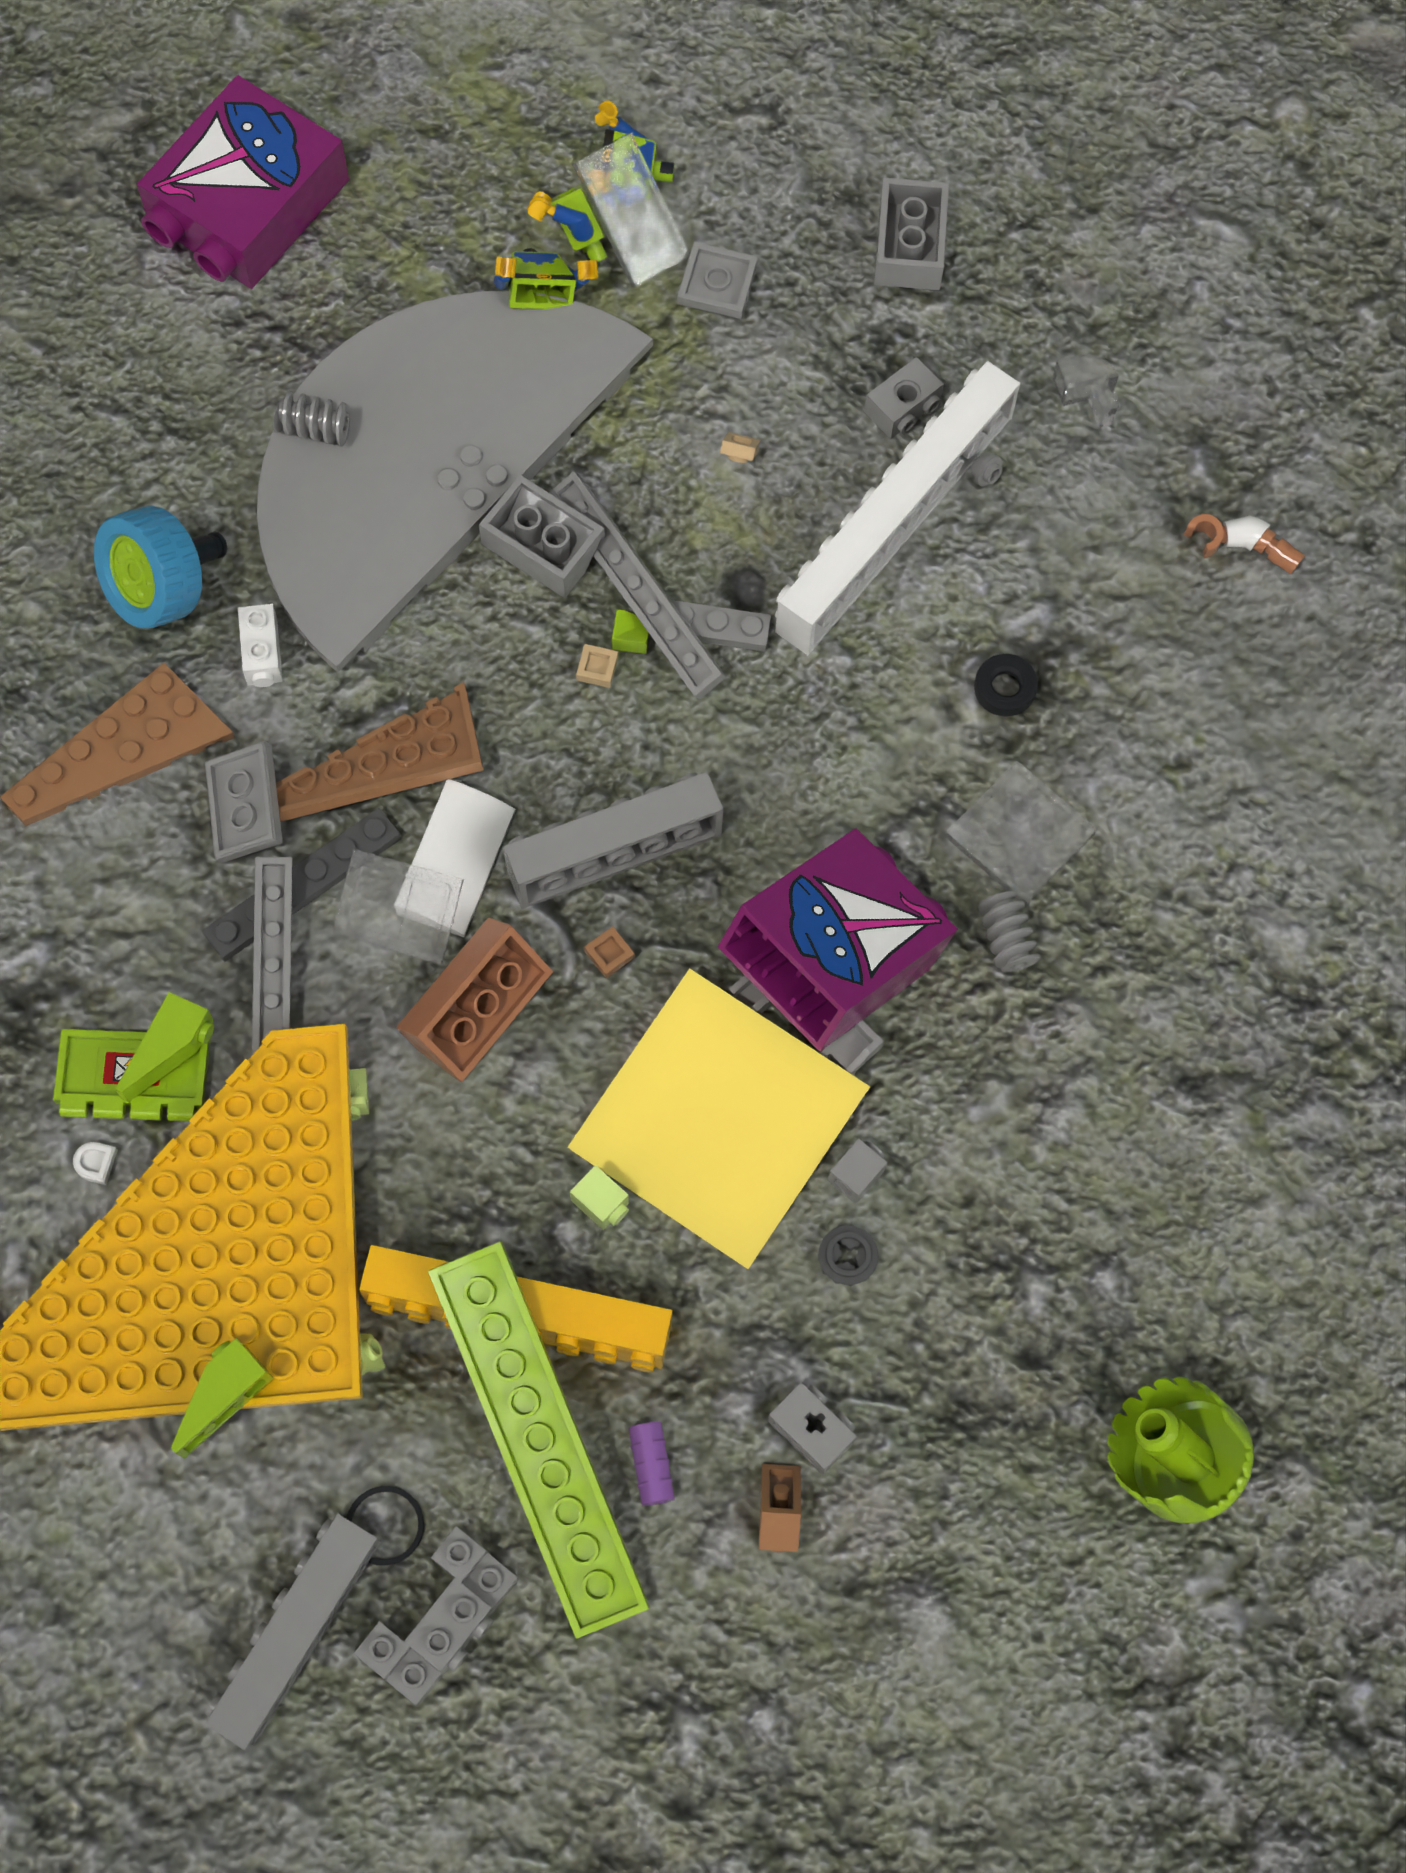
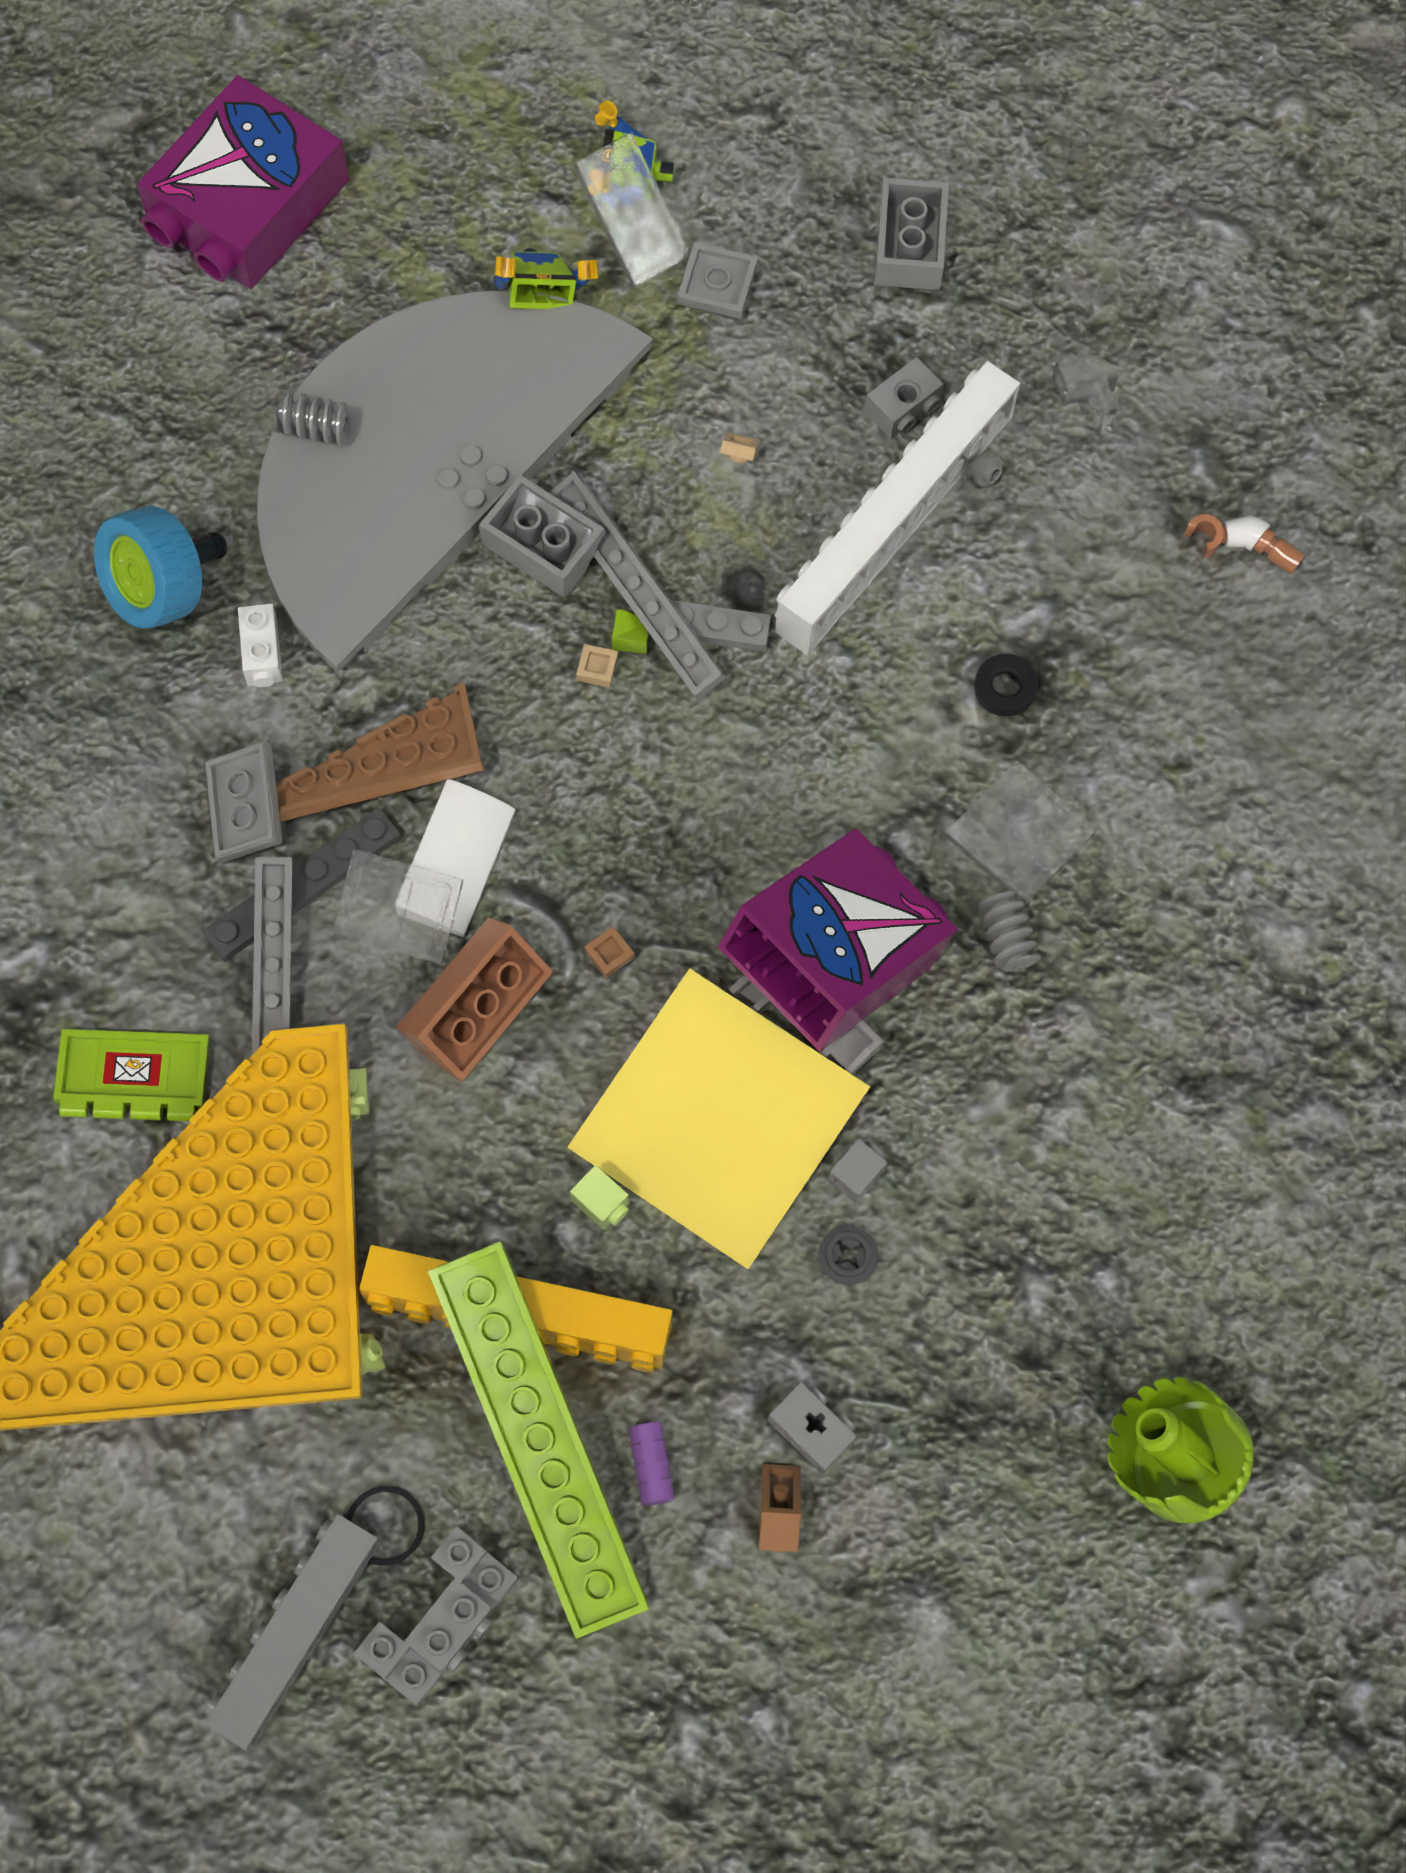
medium nougat wing [0,663,235,826] -> none
white tile [73,1142,118,1185] -> none
lime slope [115,992,215,1102] -> none
lime slope [171,1338,274,1459] -> none
light grey brick [503,772,723,909] -> none
torso [527,183,607,262] -> none

